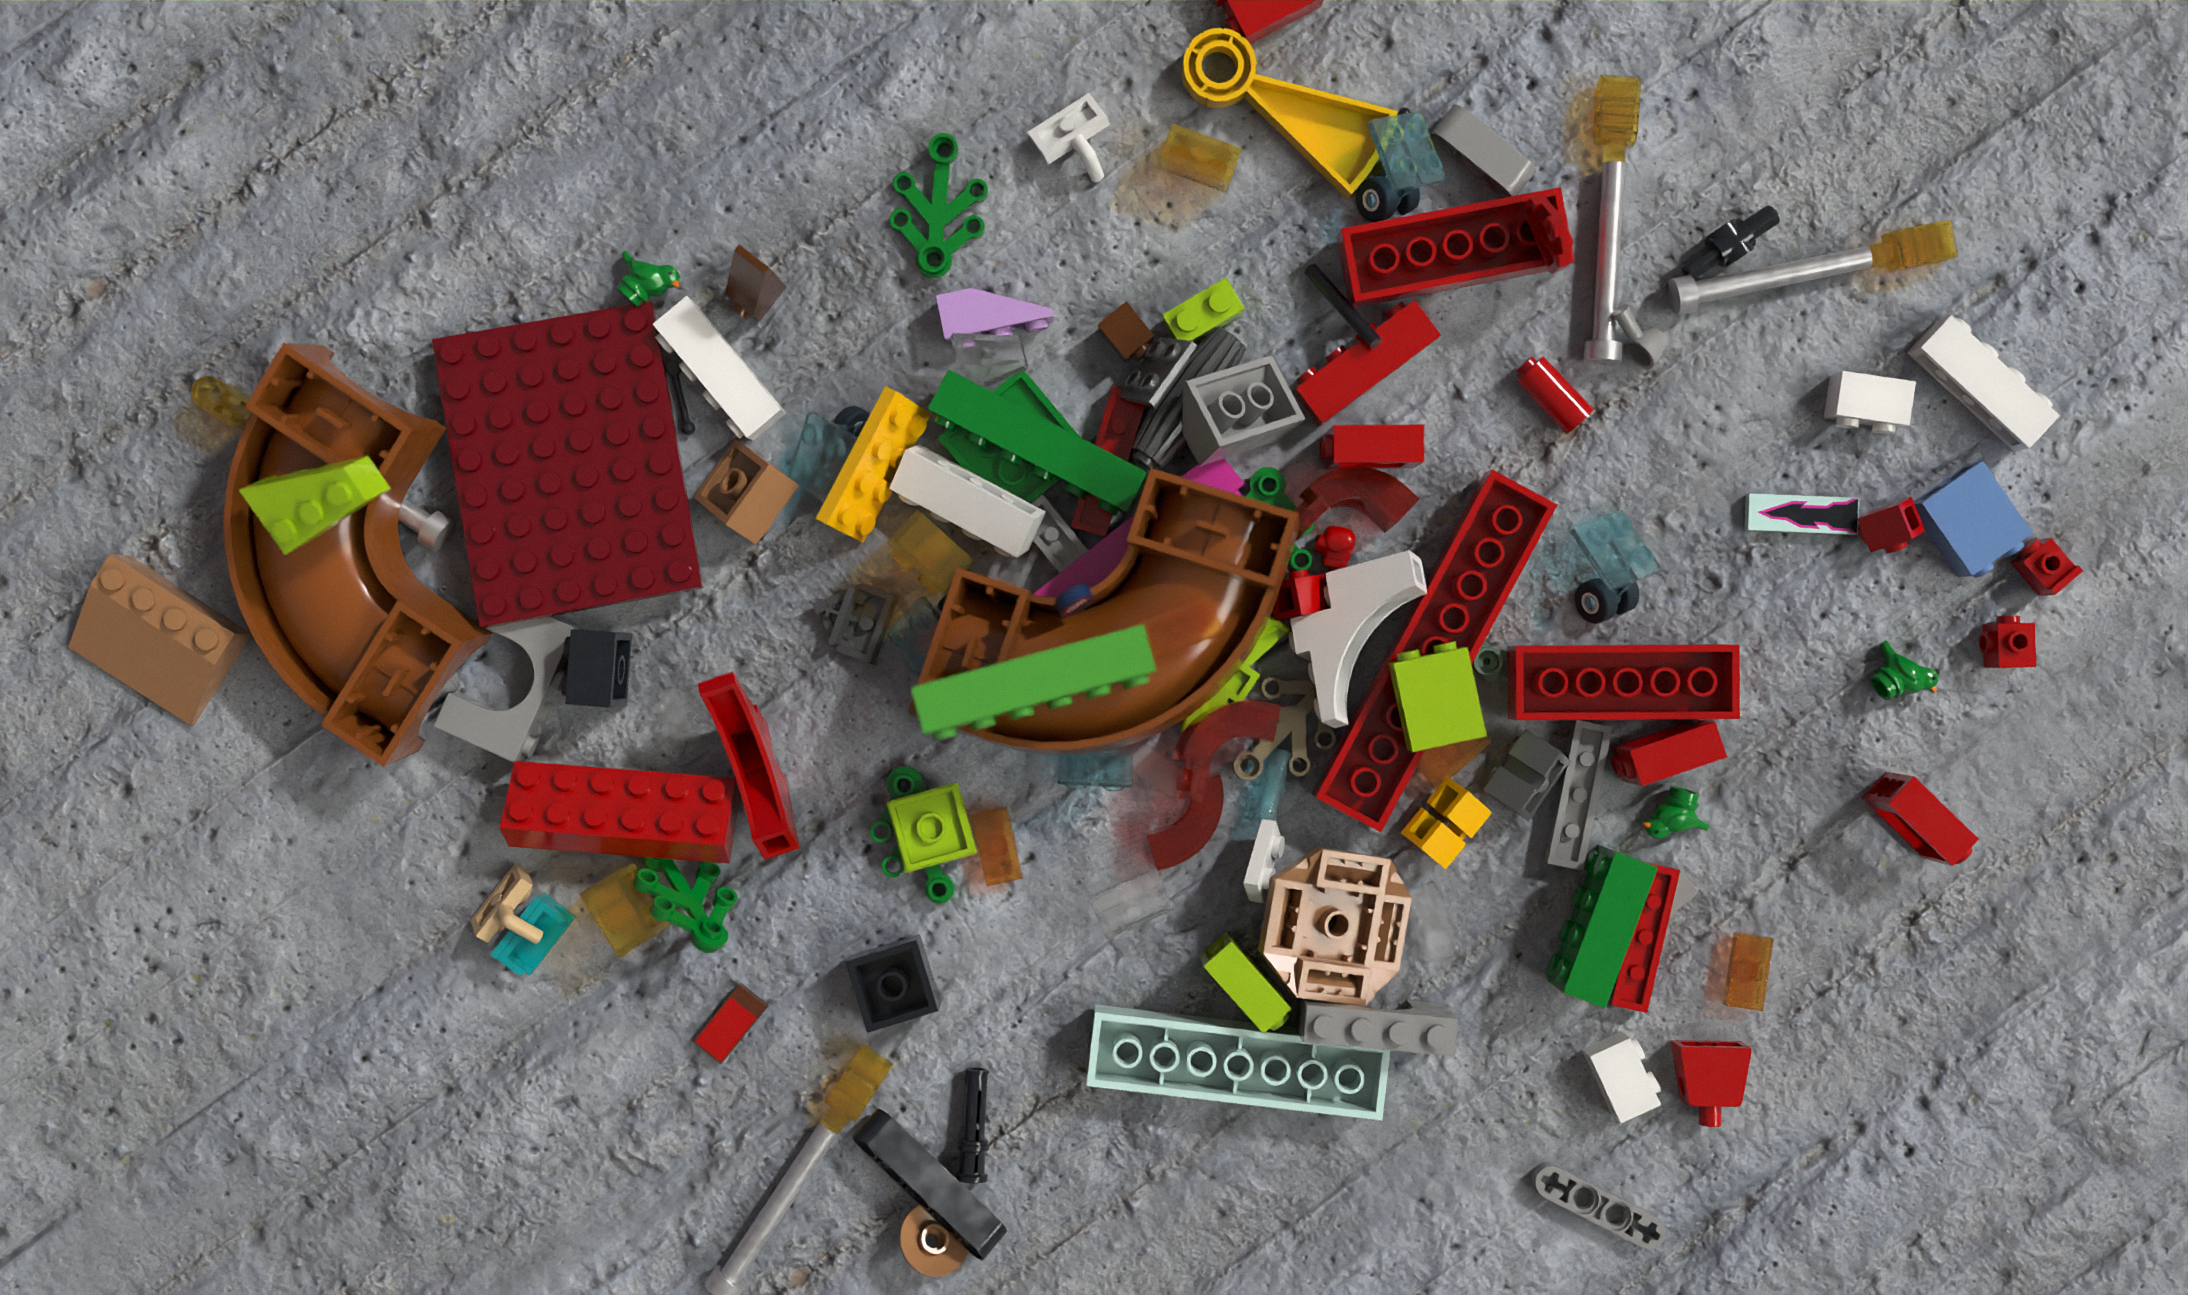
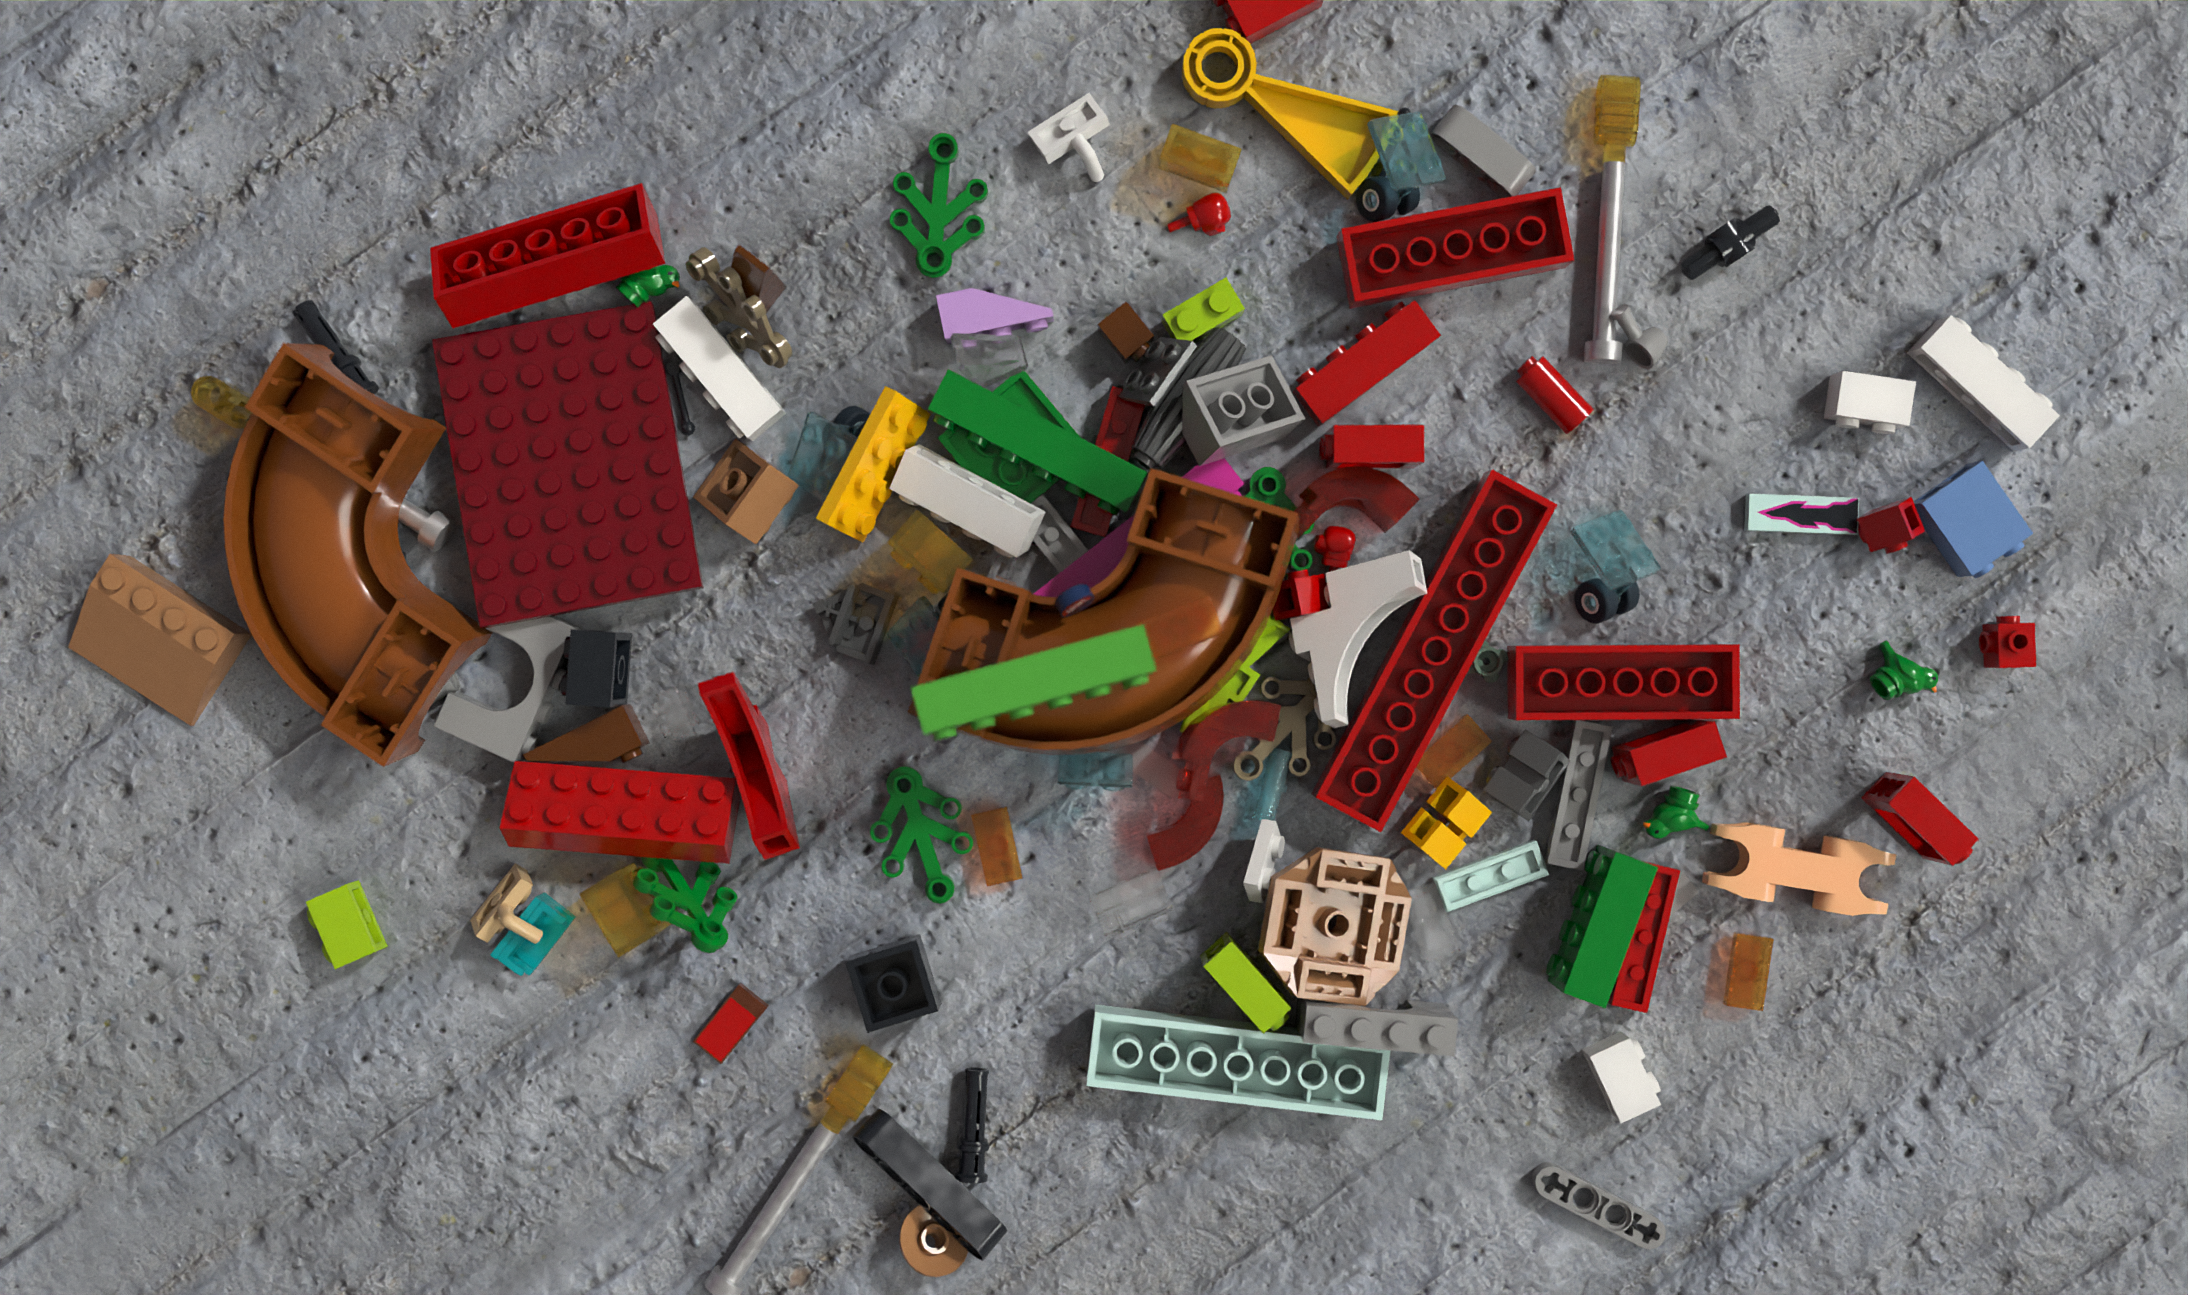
lime wedge [239,456,391,555] -> none
lime tile [886,782,977,873] -> none
black bar [1304,263,1382,349] -> none
lime brick [1388,641,1487,752] -> none
red plate [1522,193,1574,274] -> none
flat silver piece [1668,220,1959,315] -> none
red torso [1671,1040,1752,1127] -> none
red brick [2011,537,2083,596] -> none
none -> black pin [292,300,379,395]
none -> lime brick [306,880,388,969]
none -> red brick [430,183,666,329]
none -> reddish brown slope [523,704,650,763]
none -> dark tan plant [686,247,792,368]
none -> red piece [1167,192,1231,236]
none -> light aqua tile [1432,840,1549,913]
none -> light nougat piece [1702,822,1896,916]

